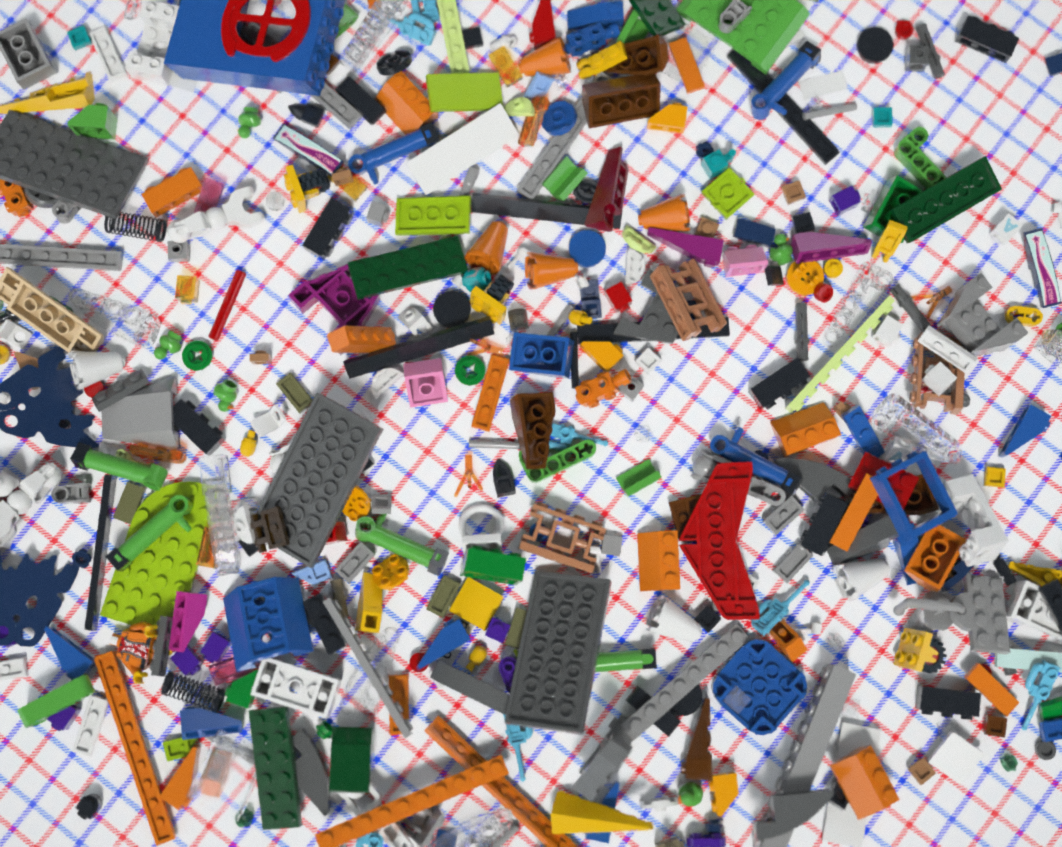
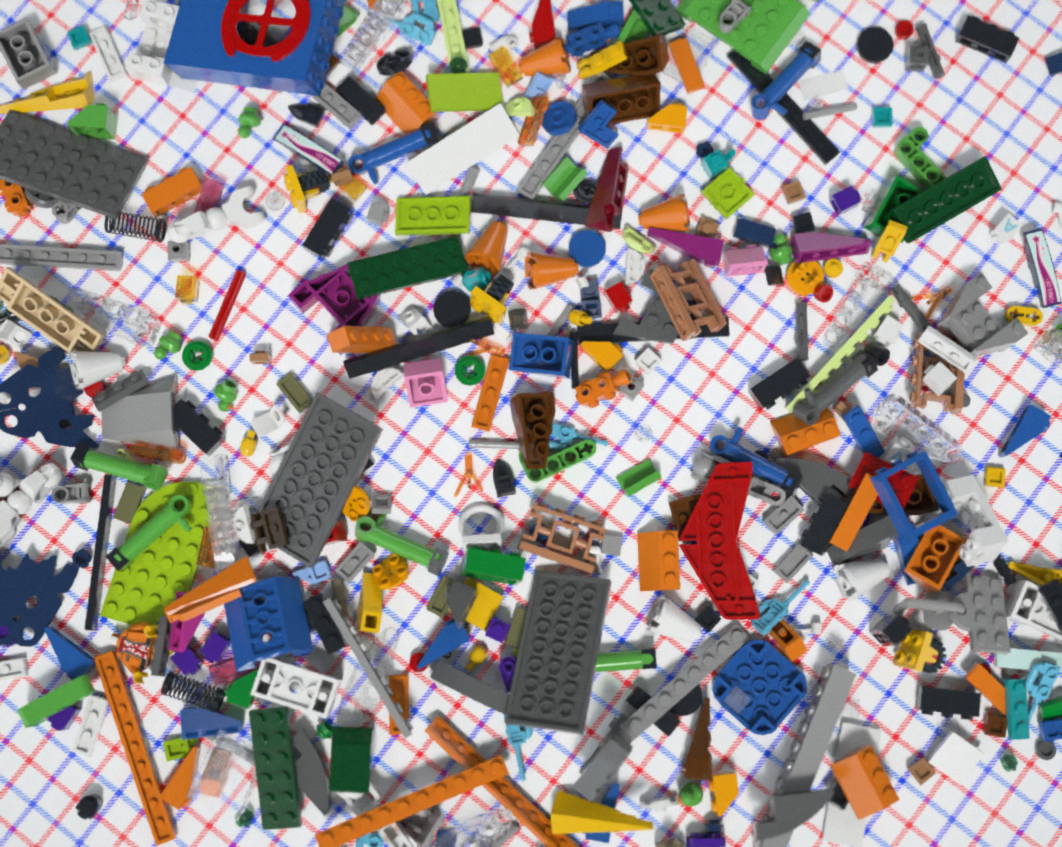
none -> orange wedge [164,556,257,623]
none -> dark grey slope [445,580,477,630]
none -> clear green plate [449,57,468,73]
none -> blue plate [578,100,619,149]
none -> dark grey piece [793,341,890,425]
none -> black brick [868,615,913,646]
none -> teal plate [1004,679,1030,740]

